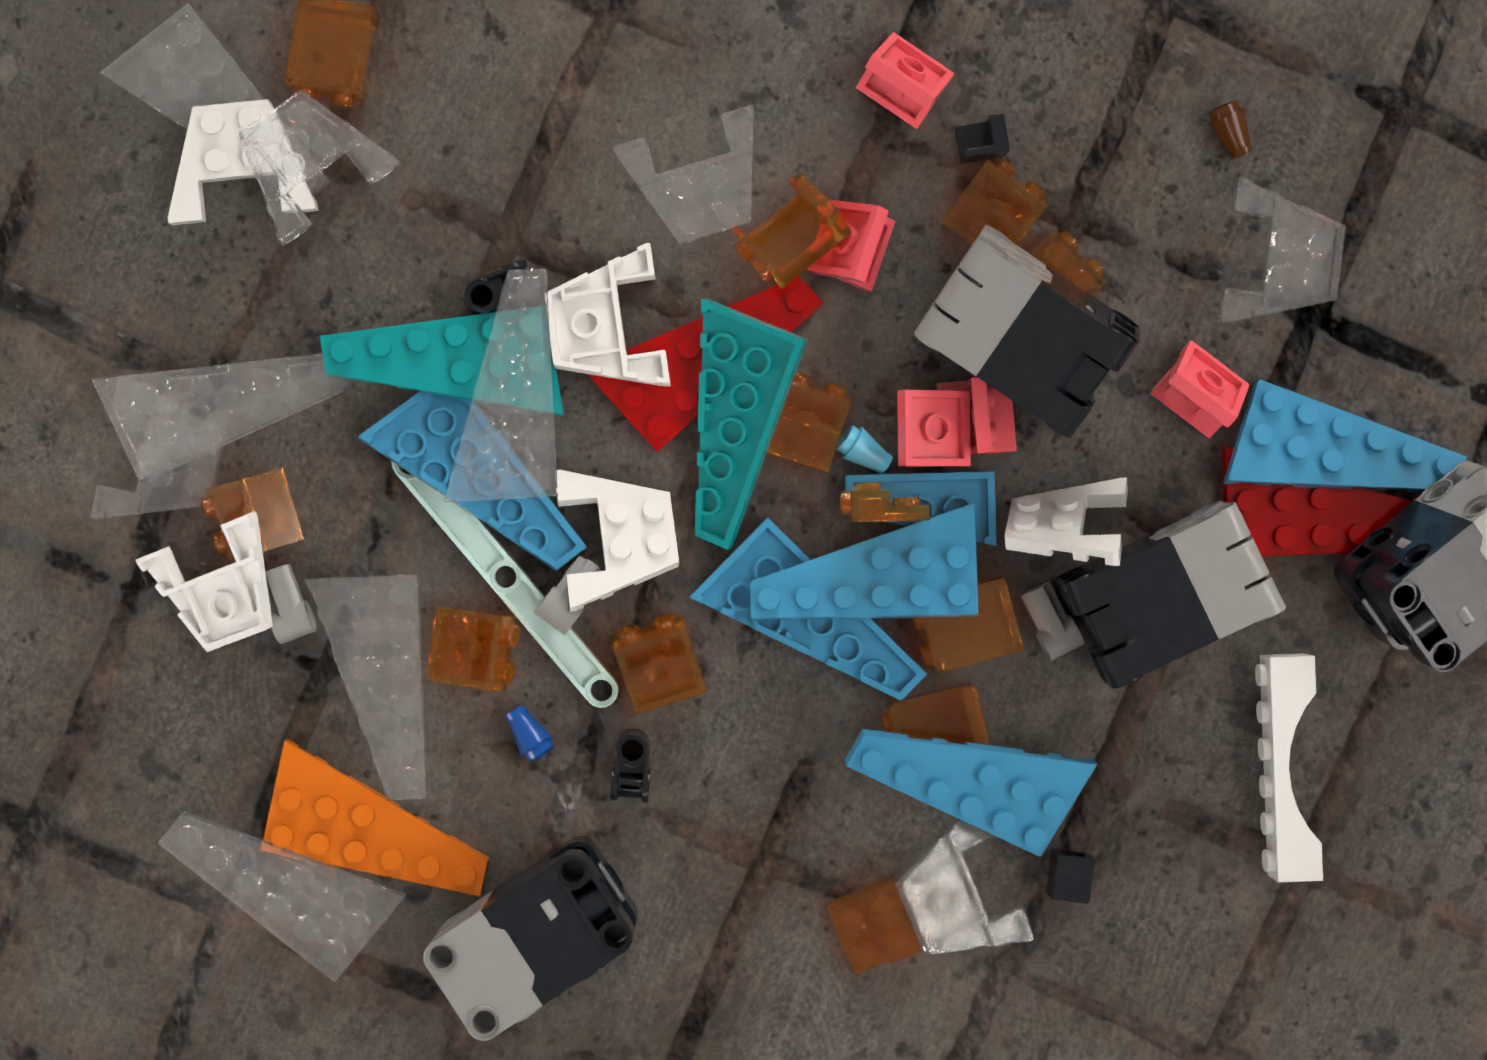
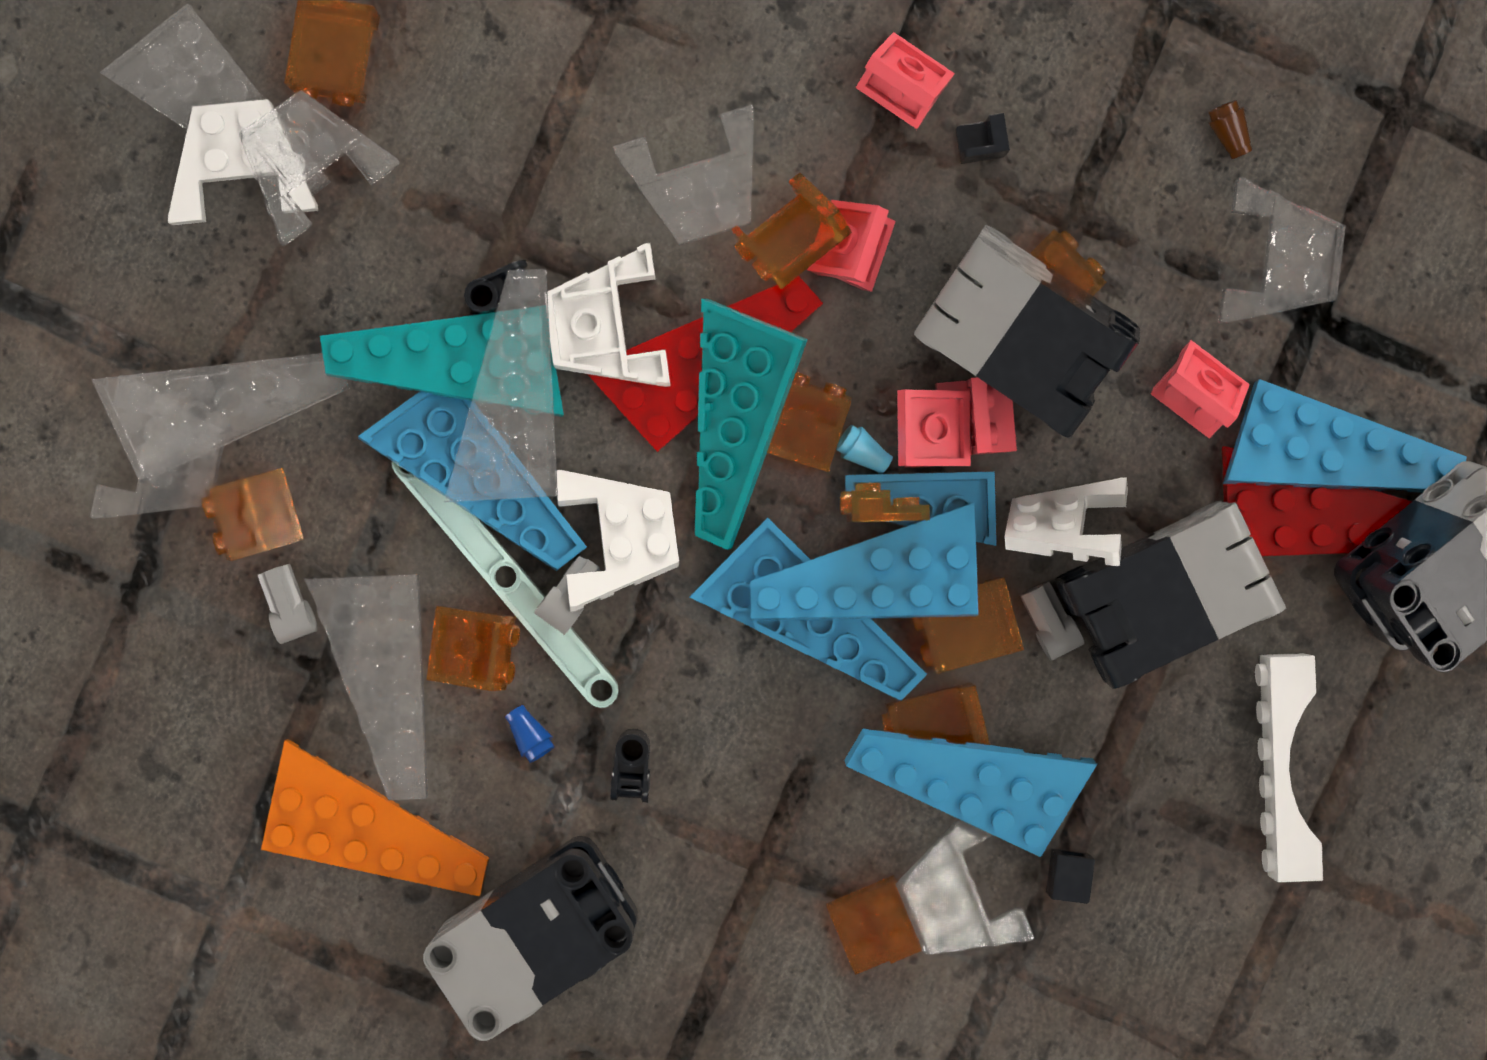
white wing [135,511,273,652] -> none
clear wing [158,811,407,983] -> none
clear orange plate [612,613,707,714] -> none
clear orange plate [941,157,1049,245] -> none

